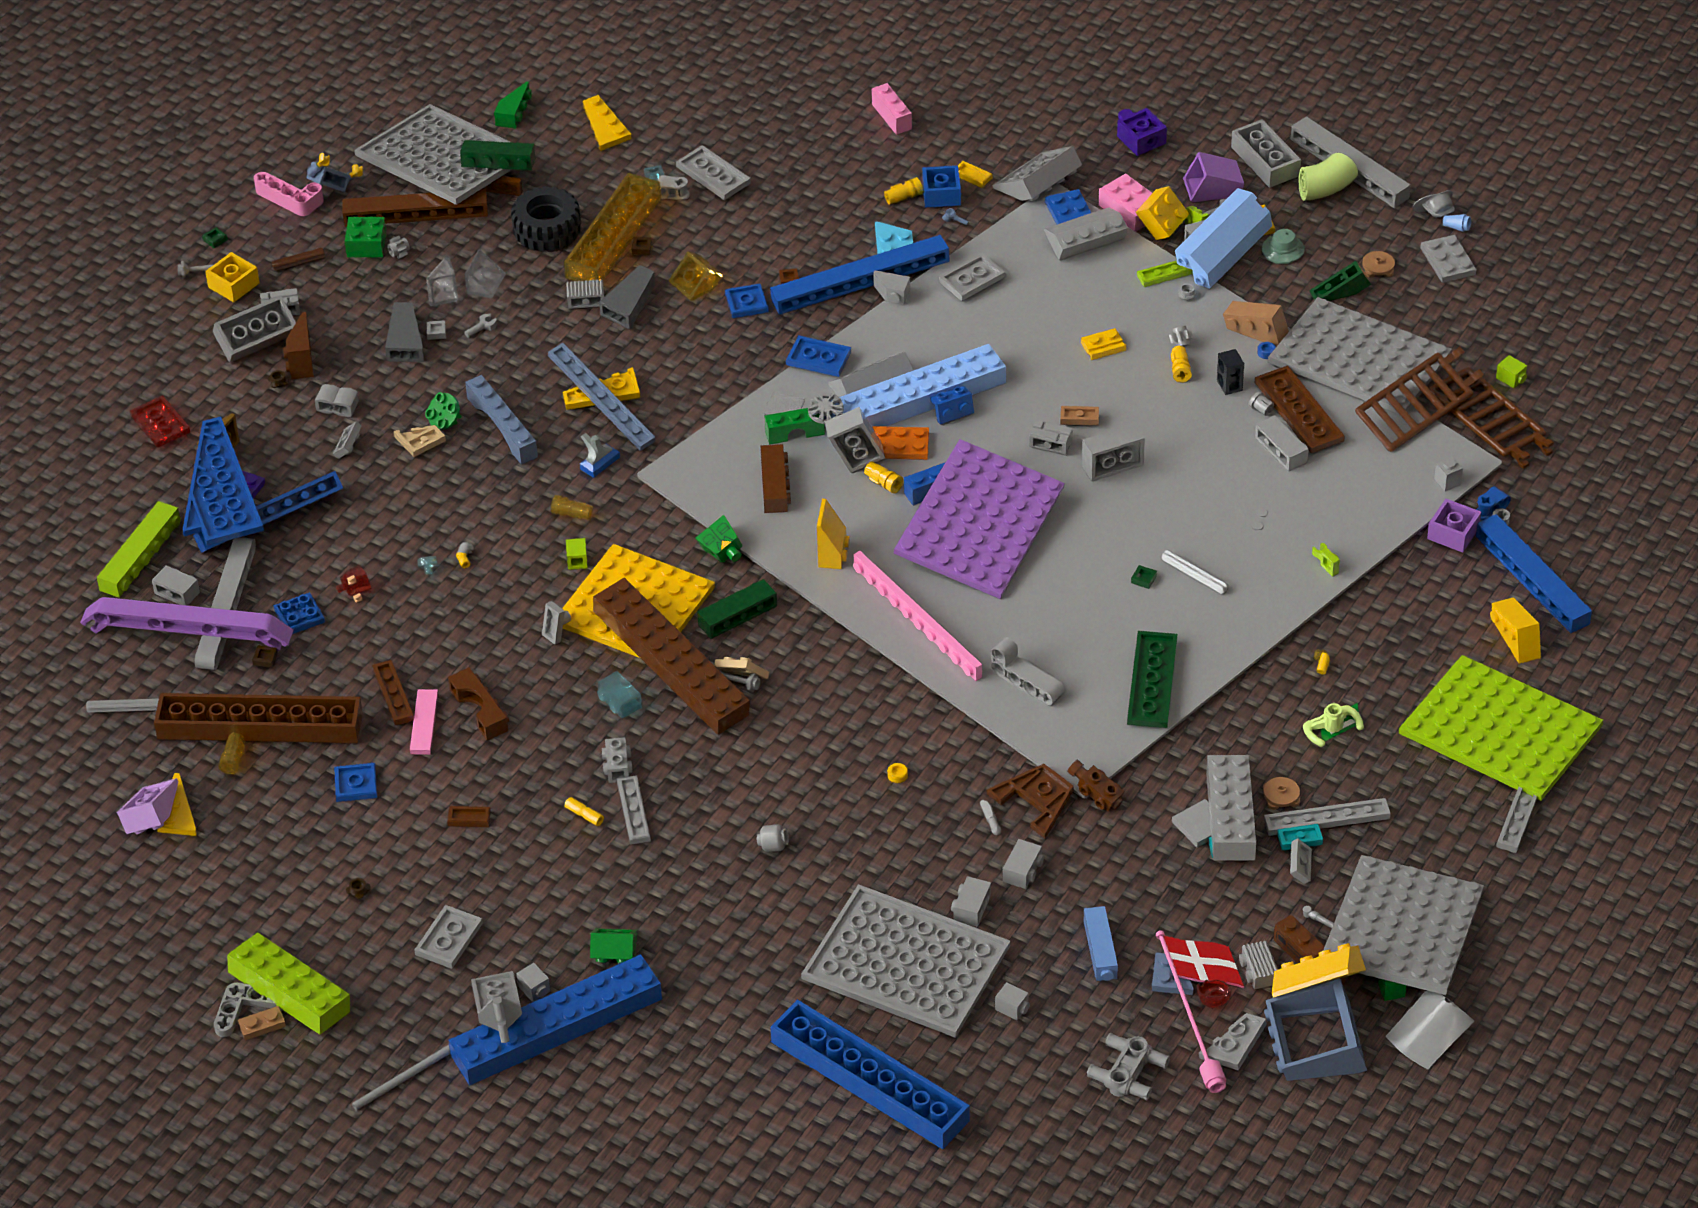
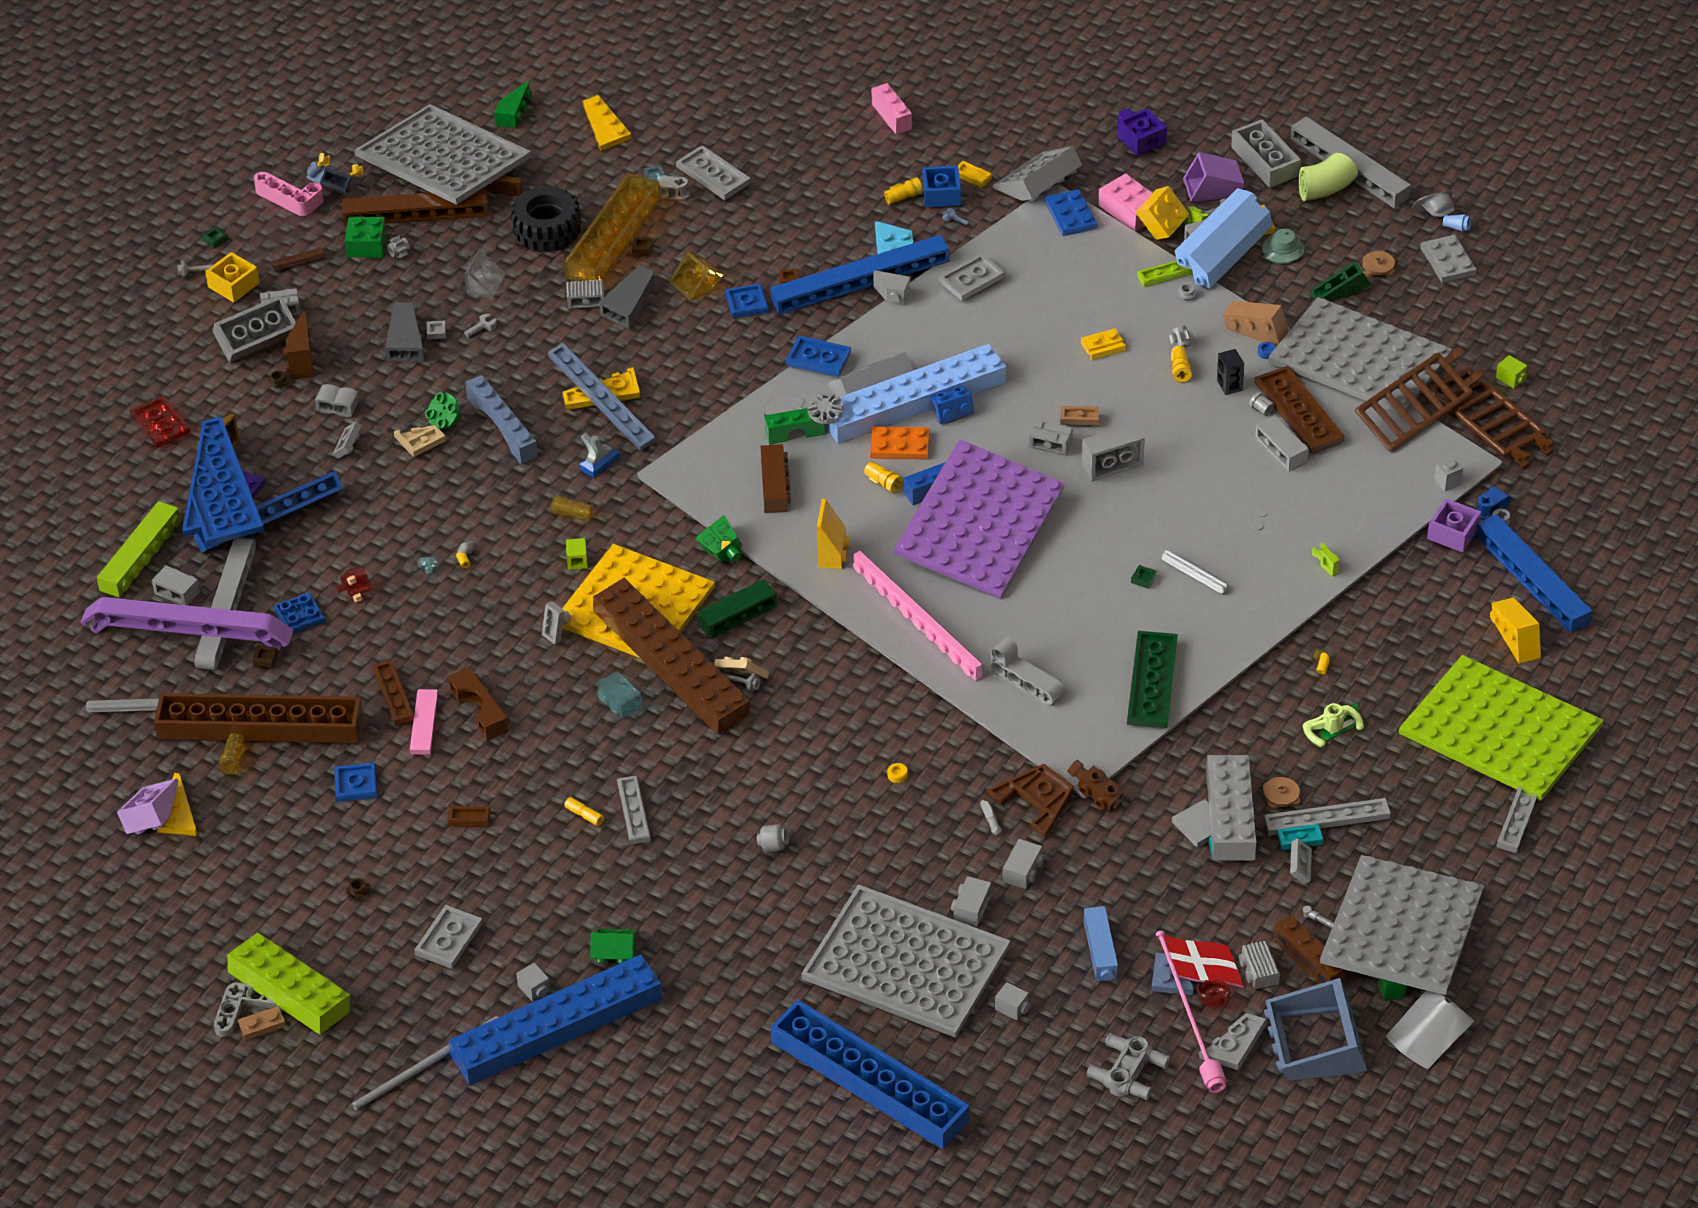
clear slope [426,256,458,306] -> none
dark green brick [460,140,536,170] -> none
light grey hinge [471,971,522,1043] -> none
light grey brick [602,737,632,783] -> none
light grey brick [825,407,885,473] -> none
light grey slope [1044,207,1128,260] -> none
yellow slope [1272,943,1366,998] -> none

